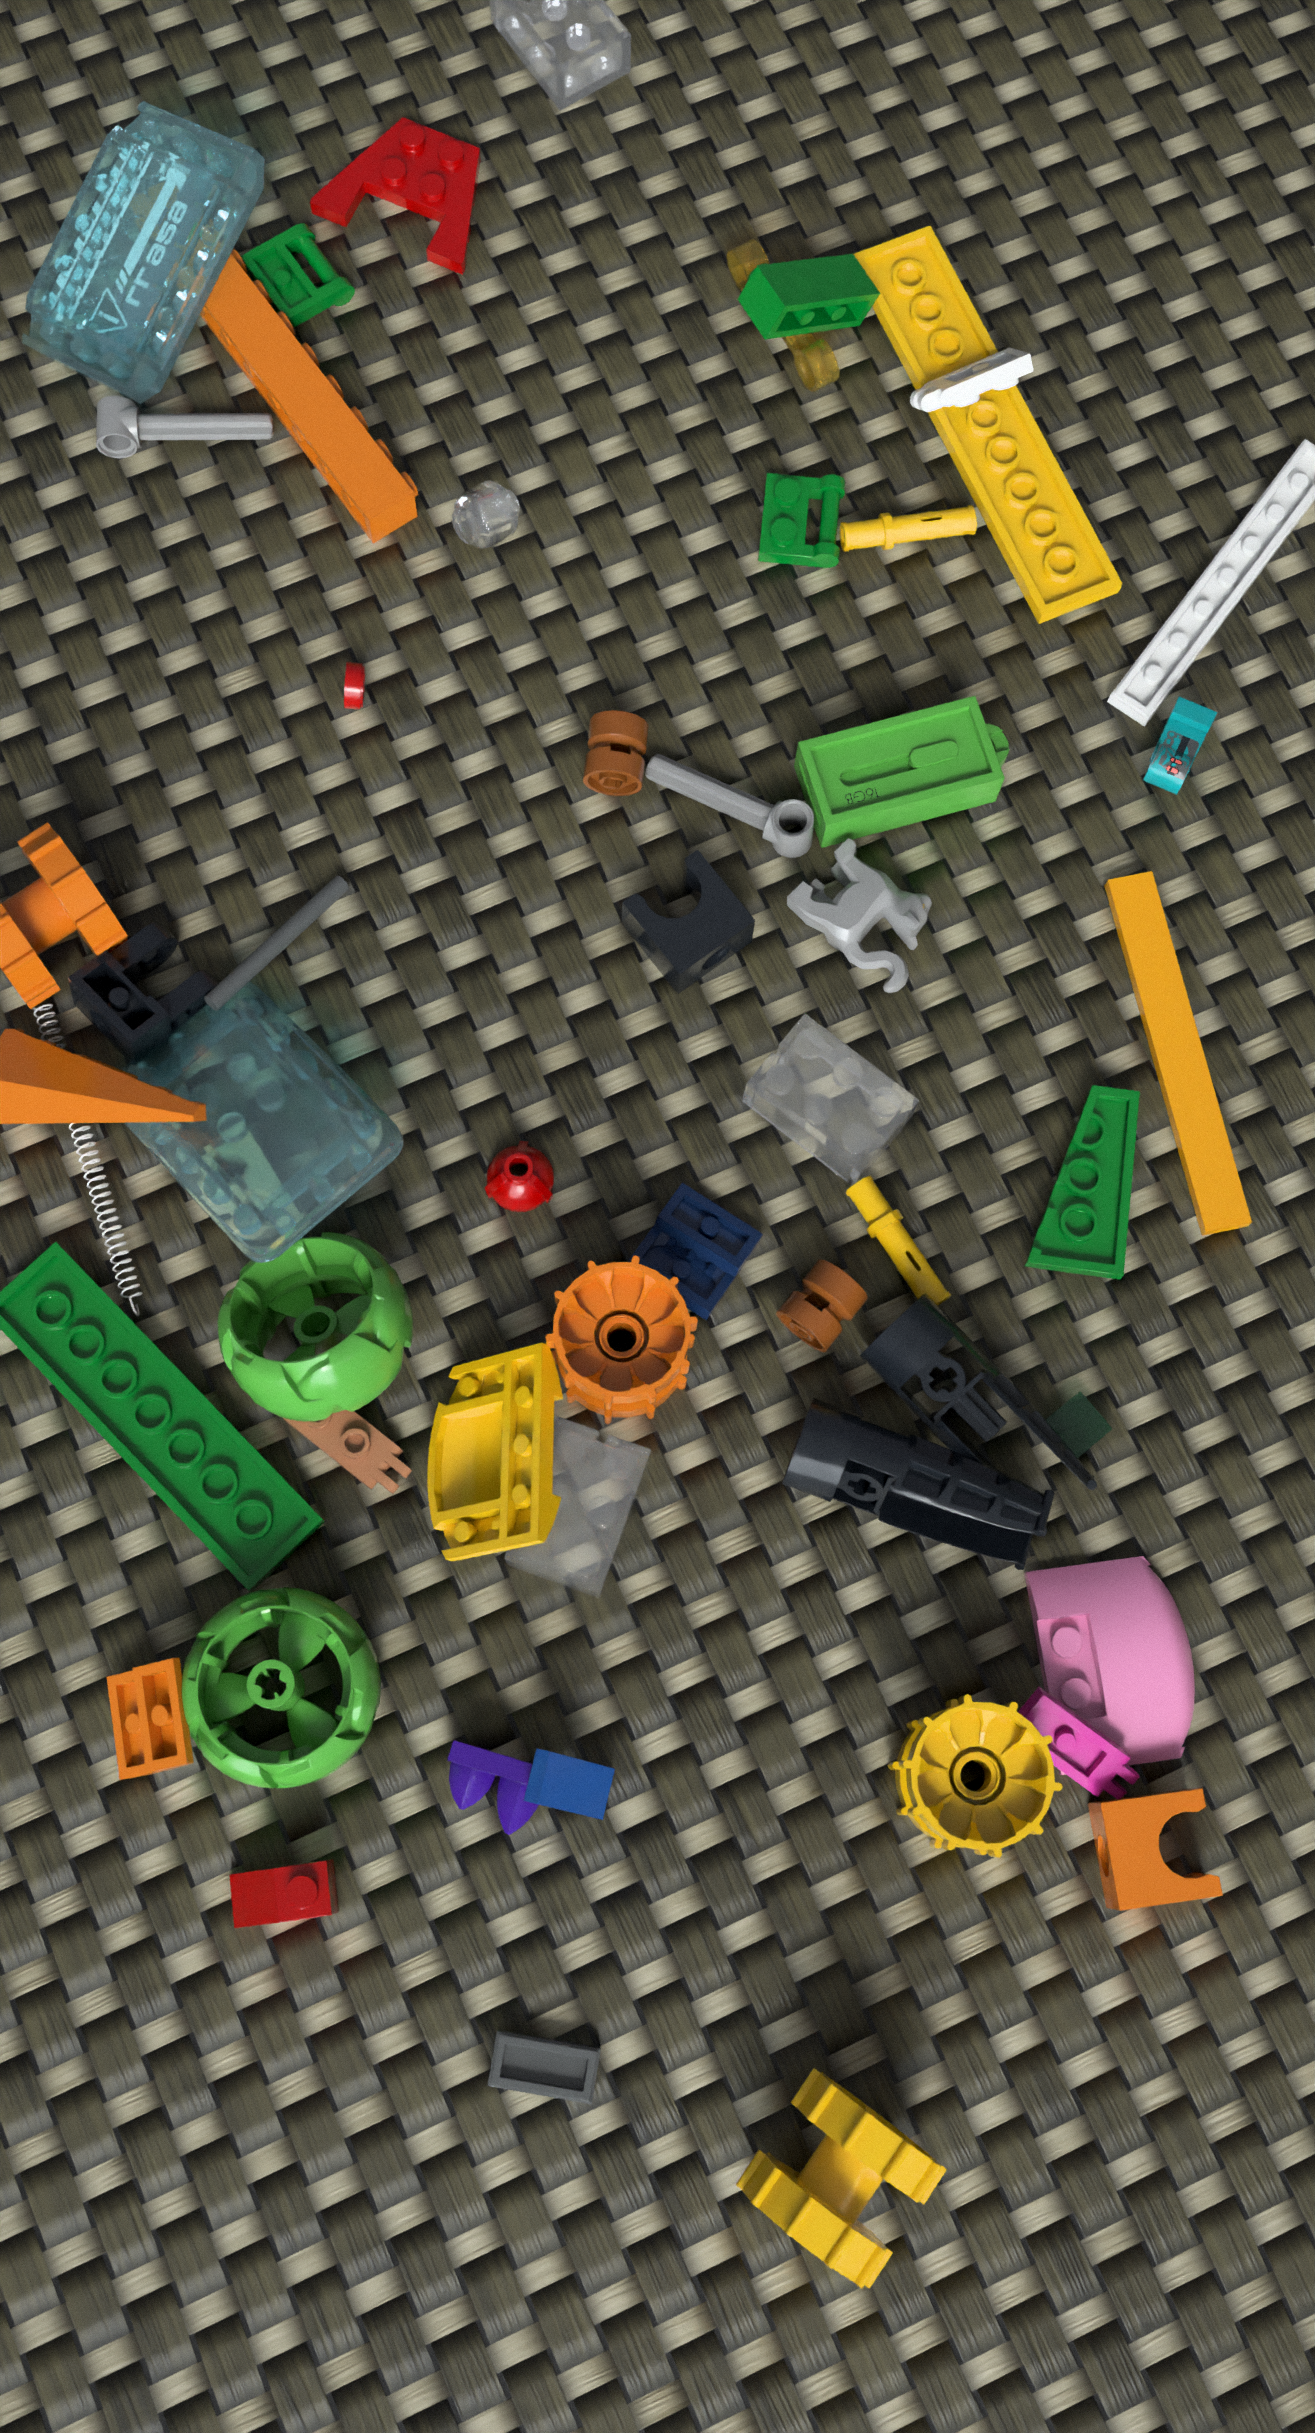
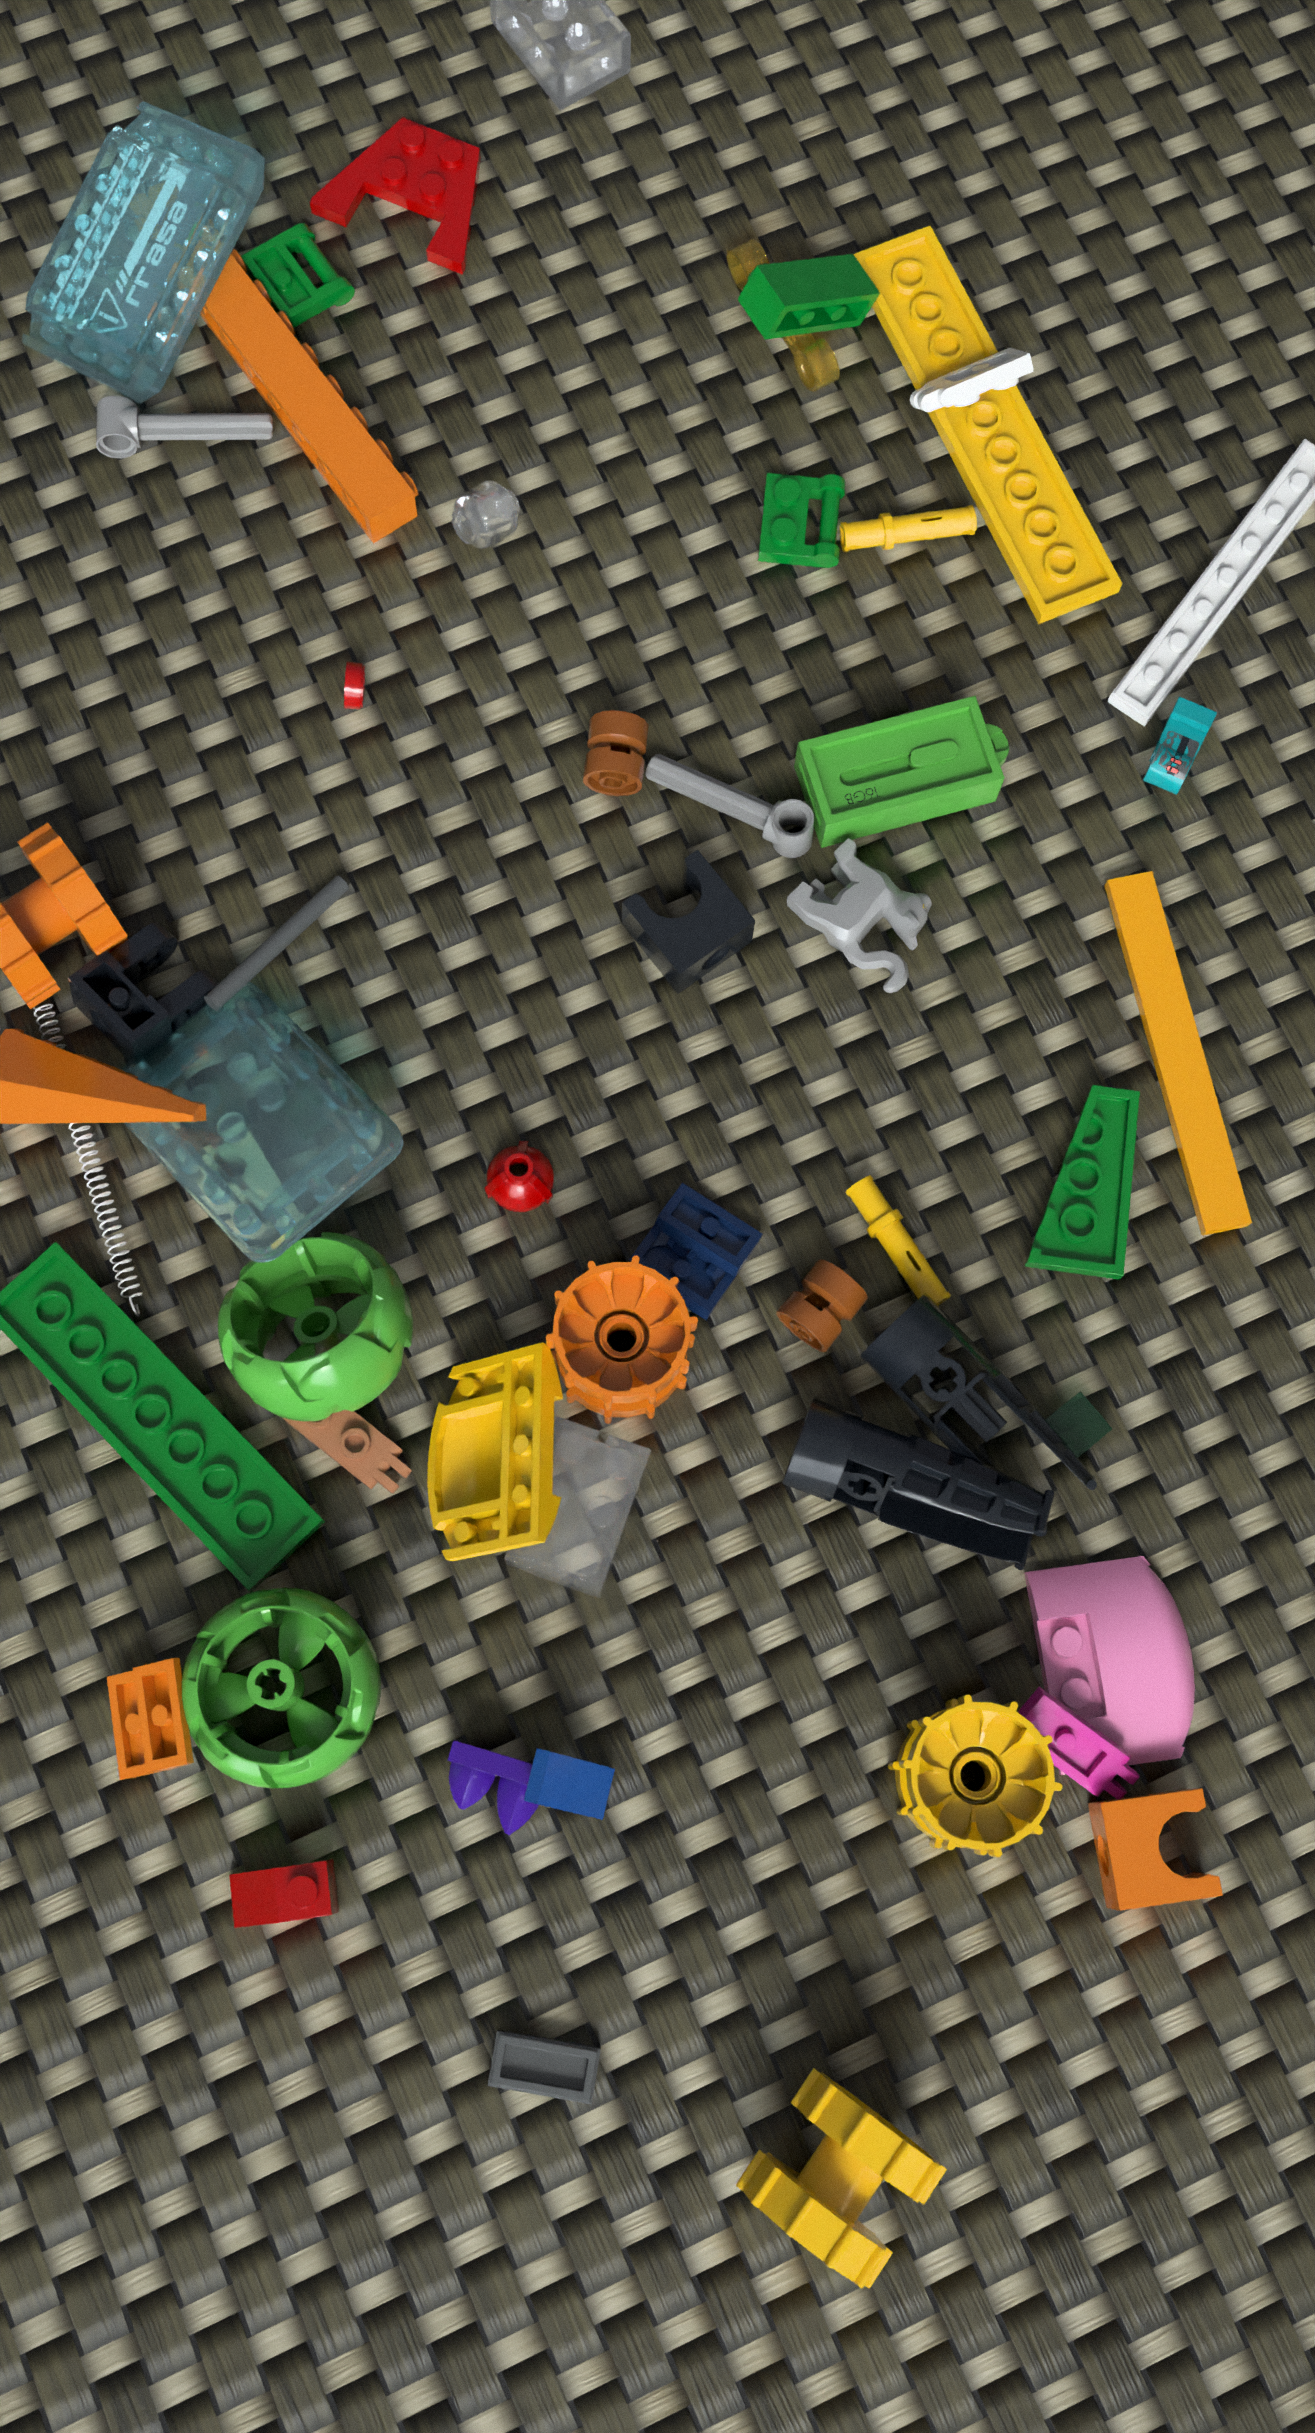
clear piece [742,1014,919,1186] -> none

